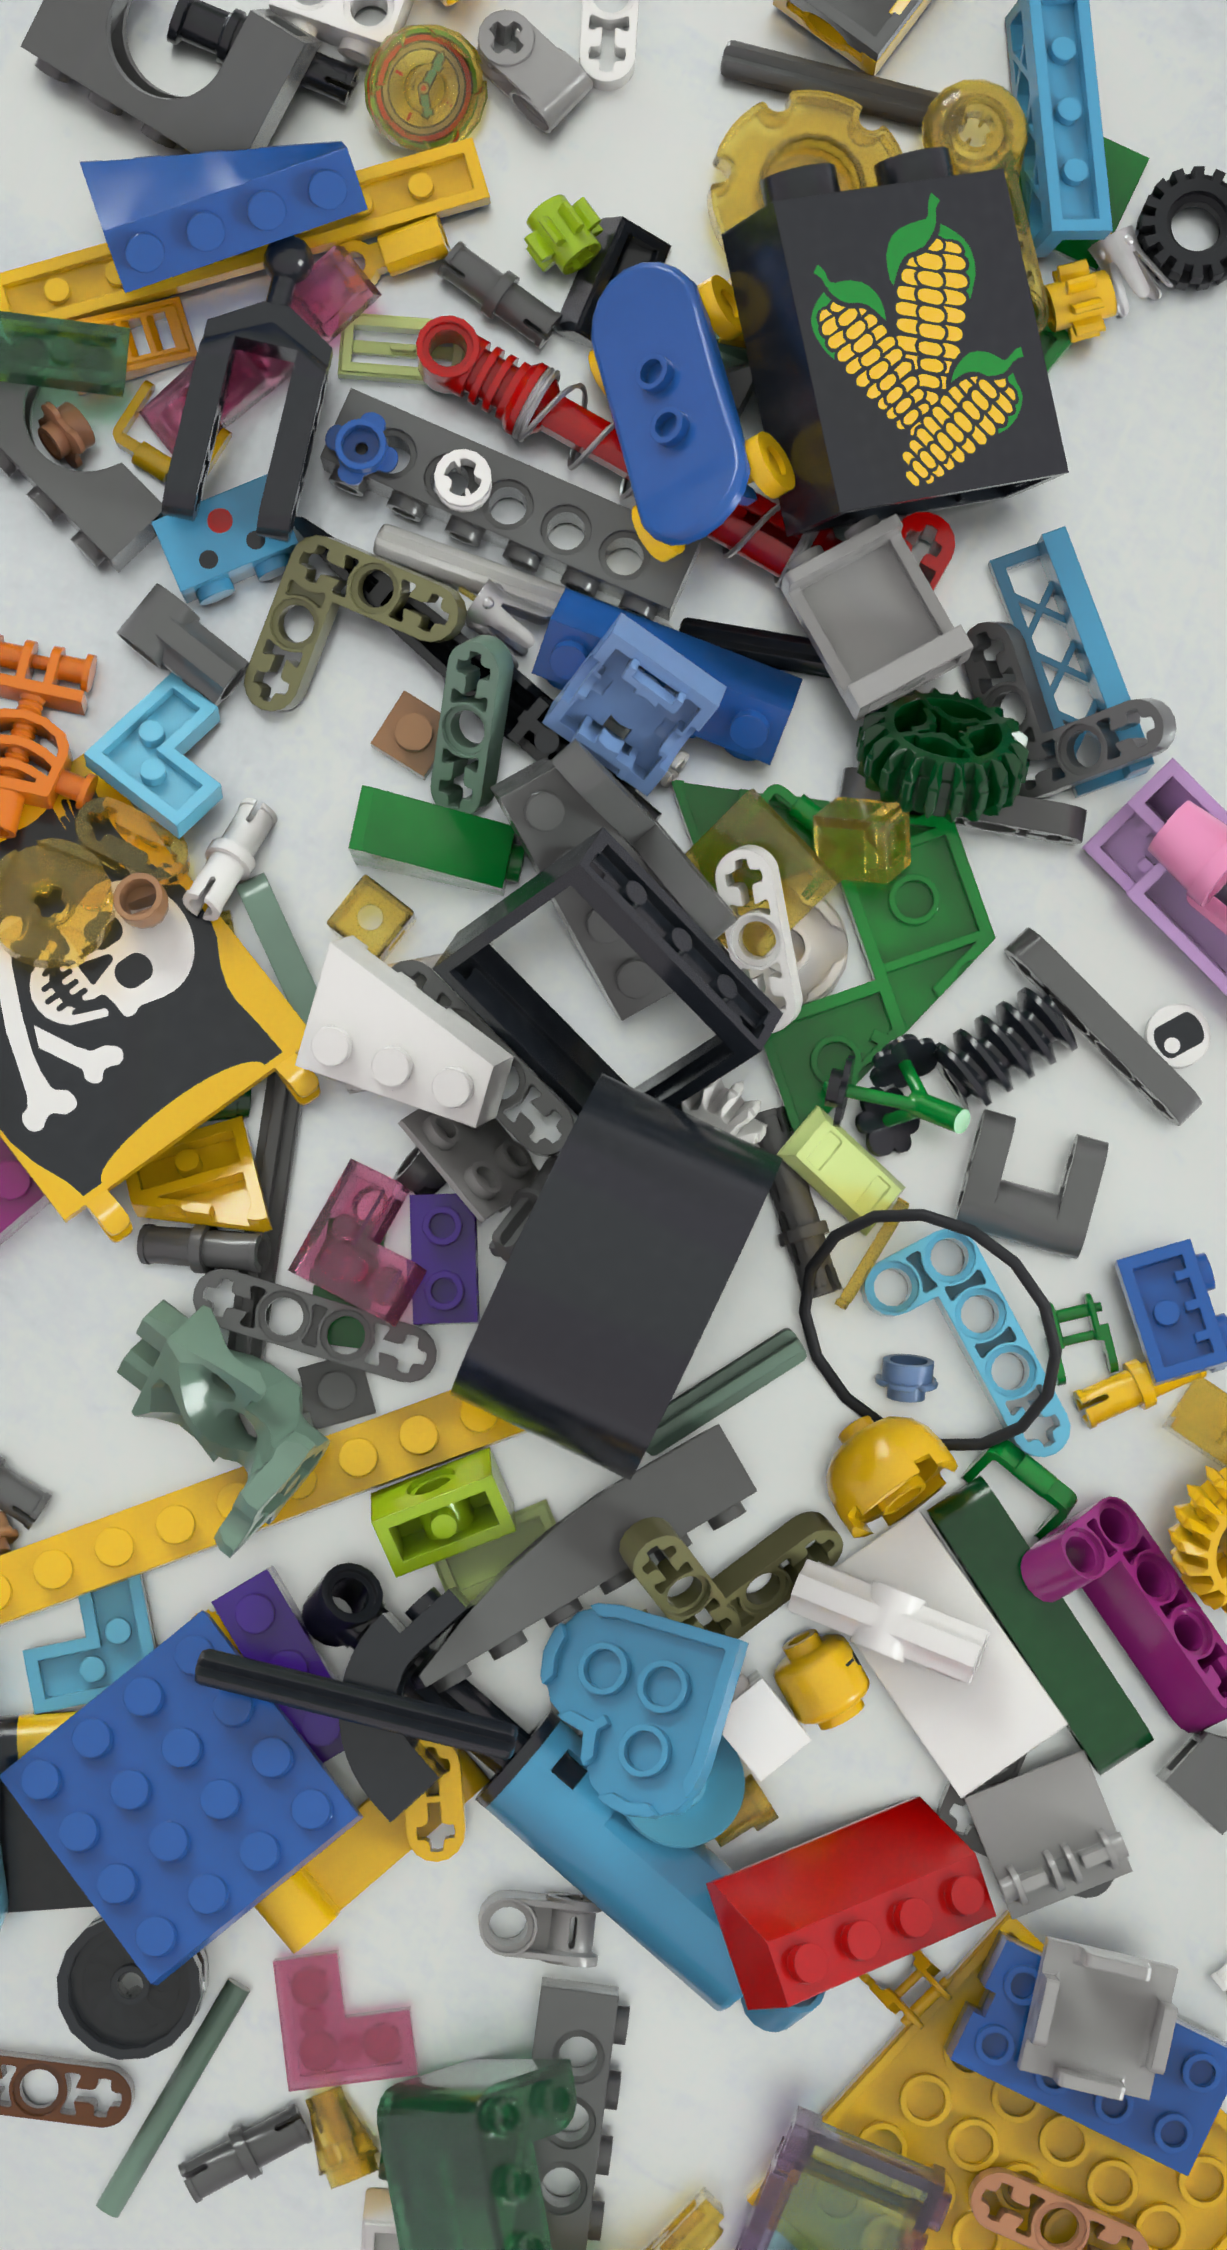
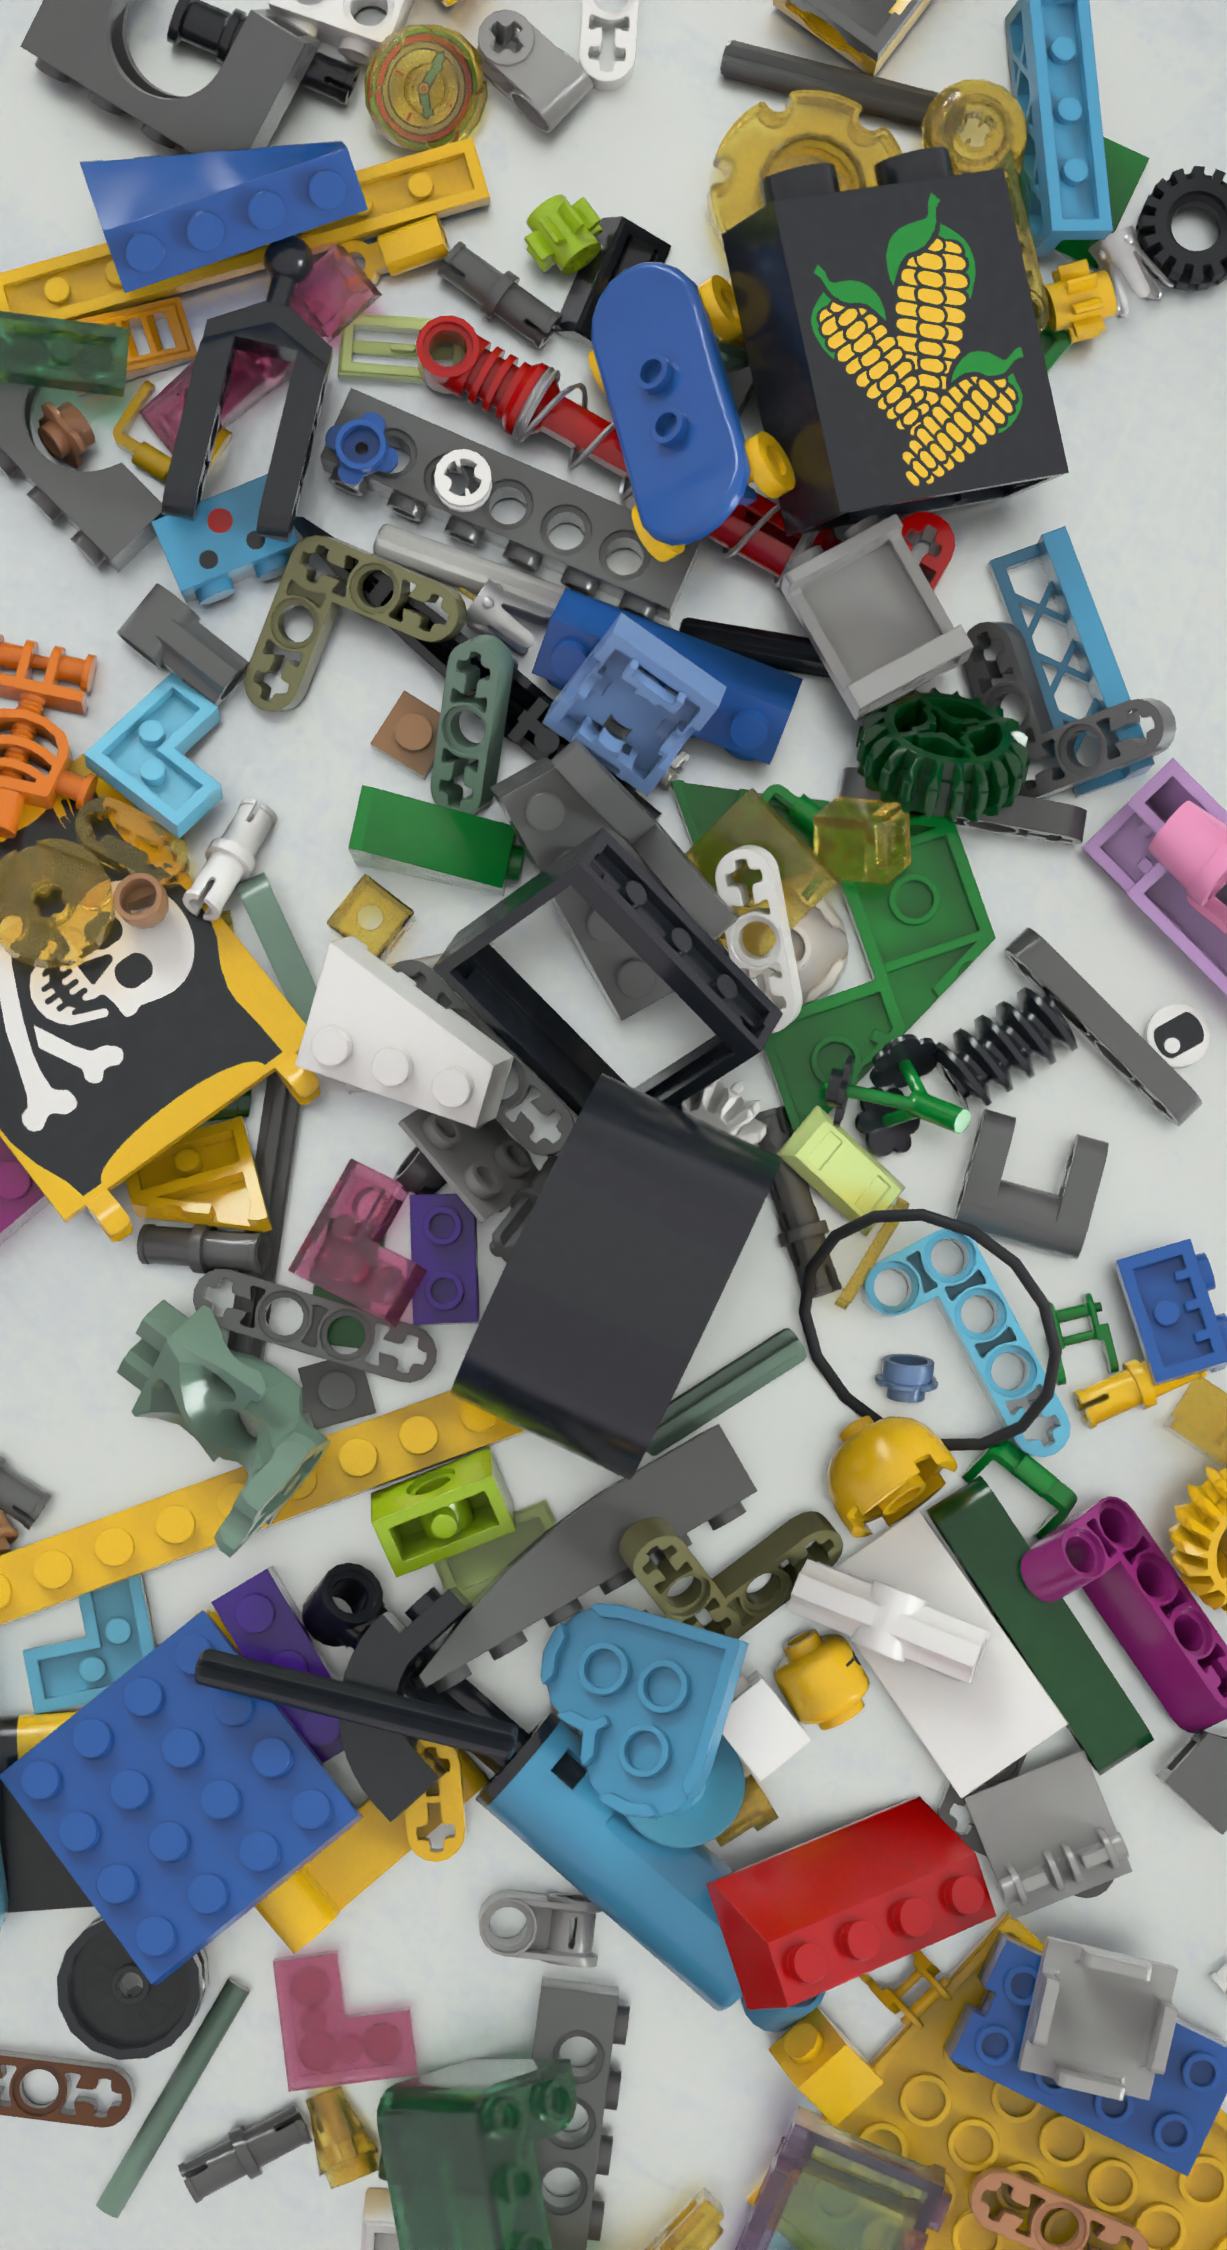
none -> yellow brick [768,2007,884,2126]

